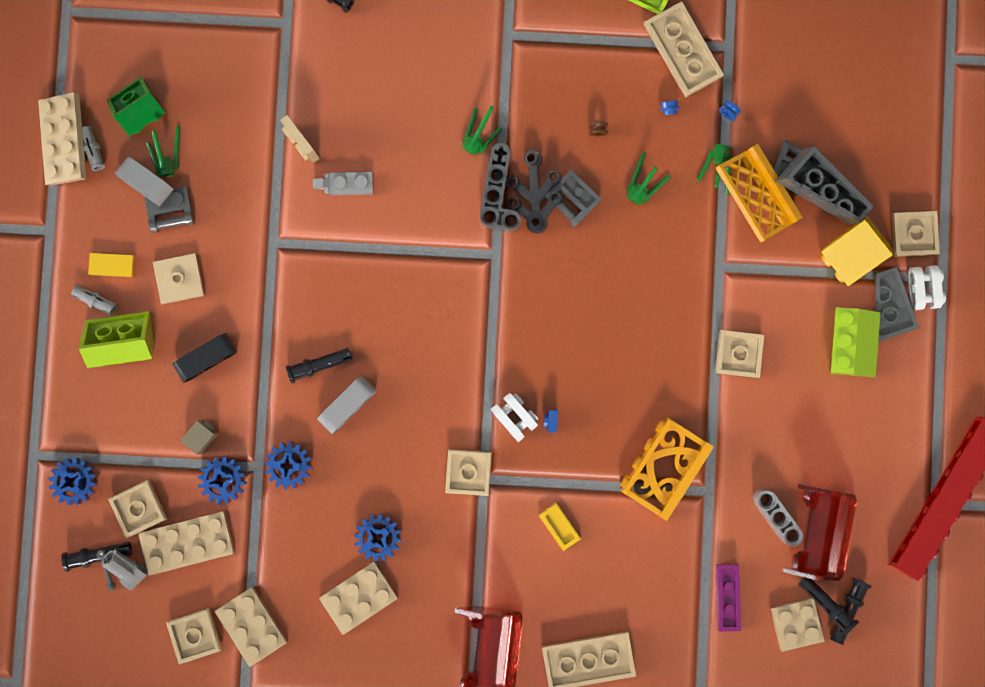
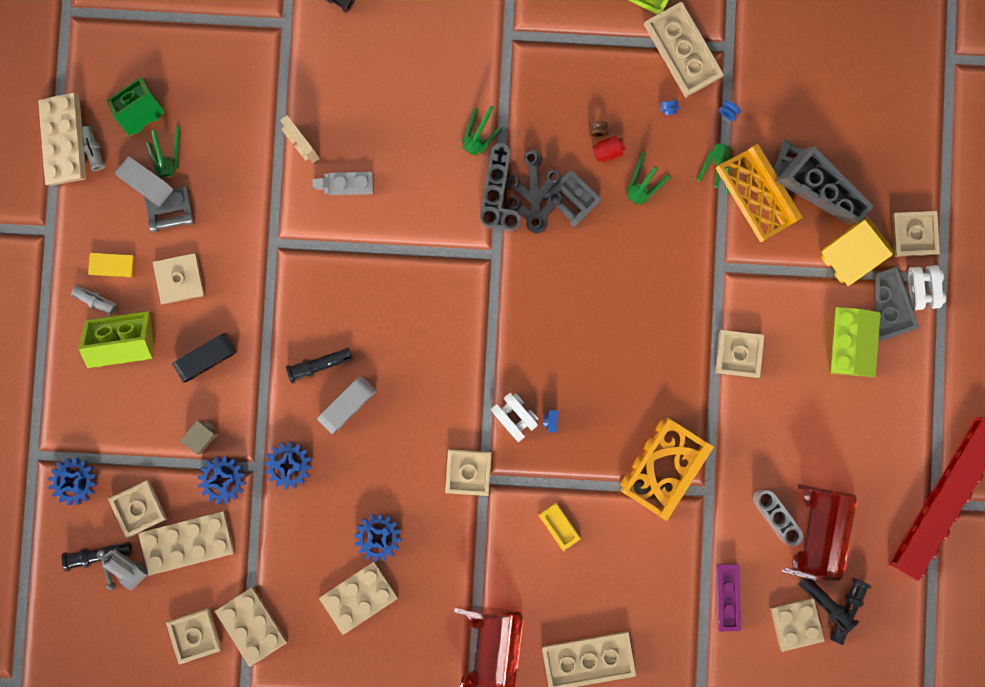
none -> red brick [592,136,626,163]

